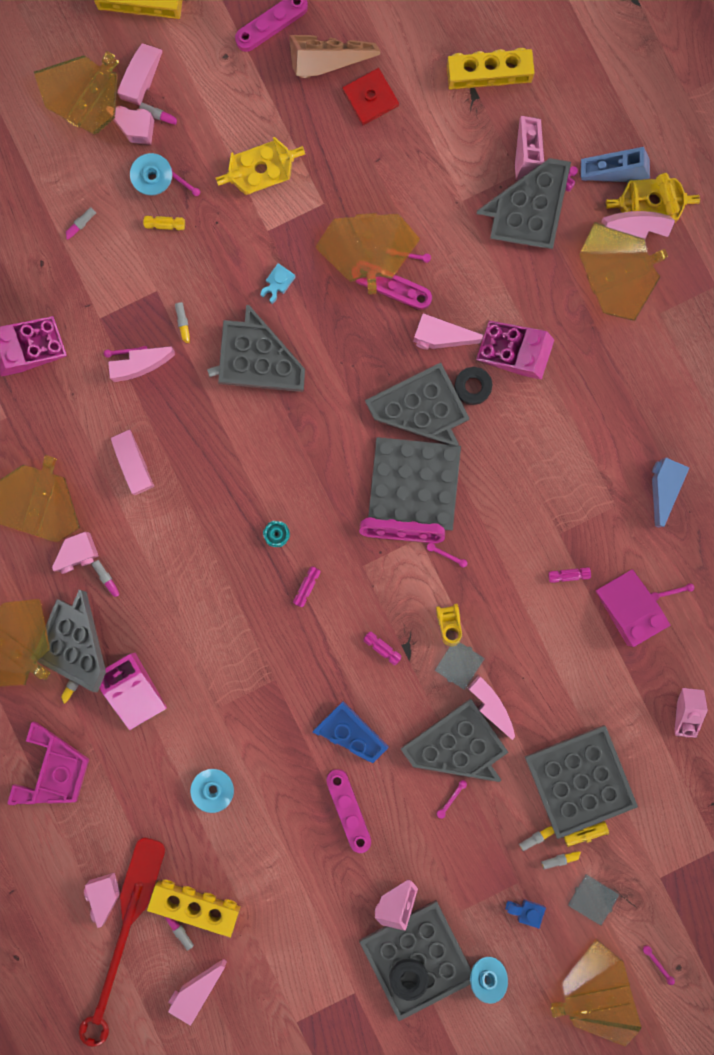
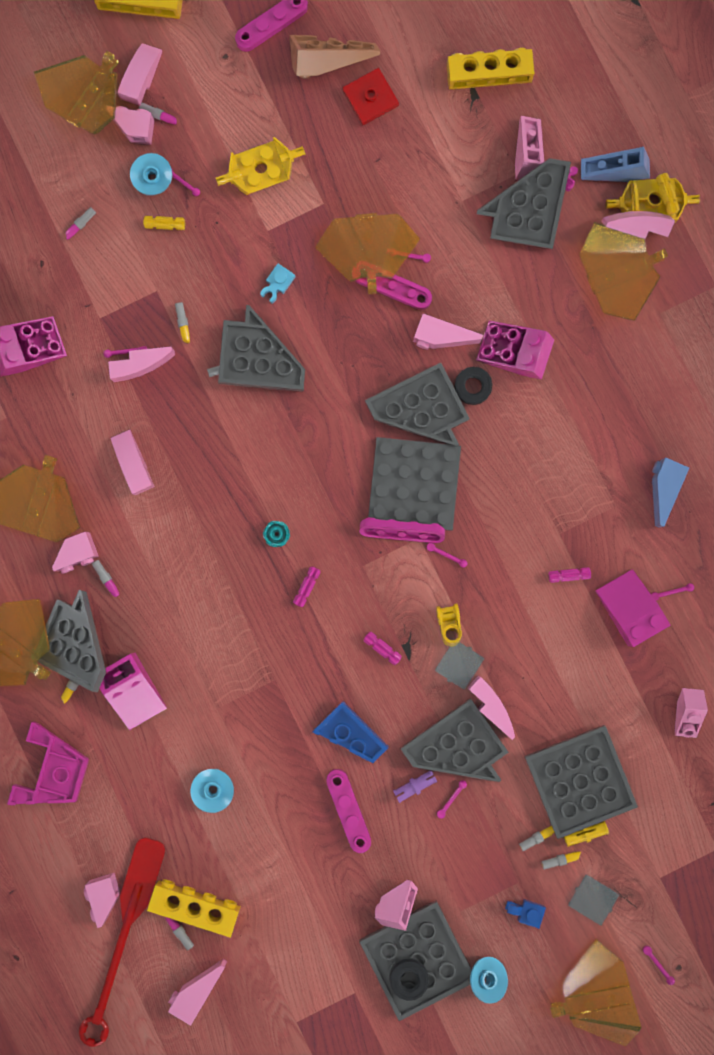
none -> medium lavender pin [393,770,437,803]

